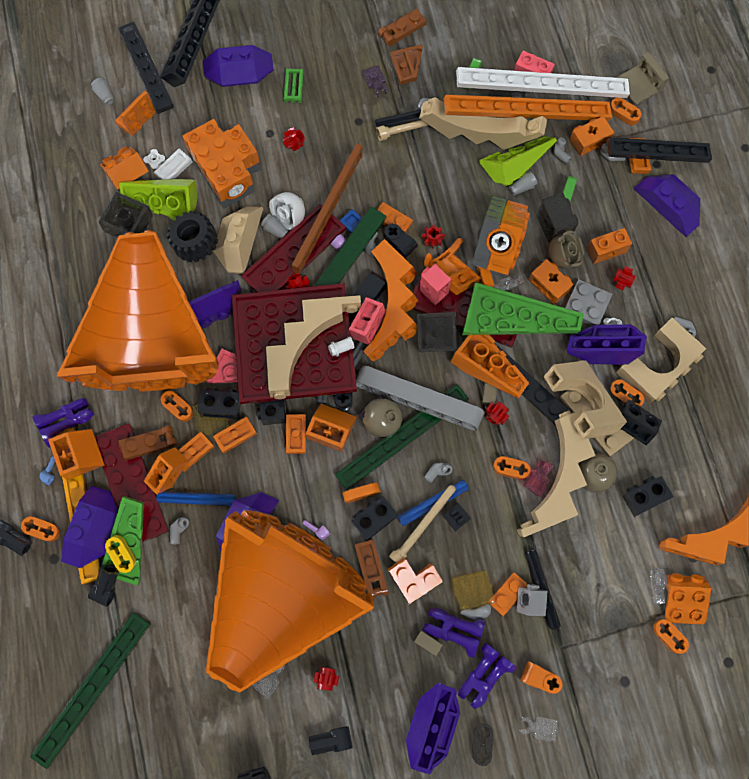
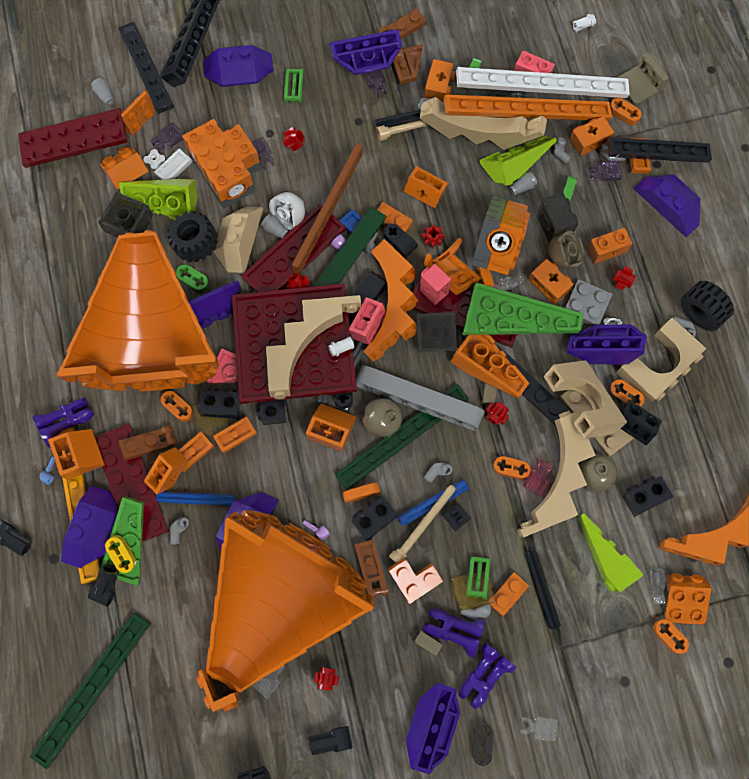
orange beam [21,516,60,542] -> none
orange plate [286,414,306,454] -> none
light grey brick [517,584,548,616] -> none
orange piece [520,661,563,694] -> none
none -> dark red plate [18,108,128,168]
none -> clear purple plate [151,122,184,153]
none -> bright green beam [176,265,209,293]
none -> orange bracket [196,669,243,712]
none -> clear purple plate [251,137,275,170]
none -> dark purple wedge [330,29,402,75]
none -> orange brick [403,166,448,208]
none -> orange brick [424,59,456,102]
none -> bright green tile [466,556,491,599]
none -> white pin [573,14,596,32]
none -> lime wedge [577,513,643,593]
none -> clear purple plate [589,161,622,181]
none -> black tyre [681,280,734,331]

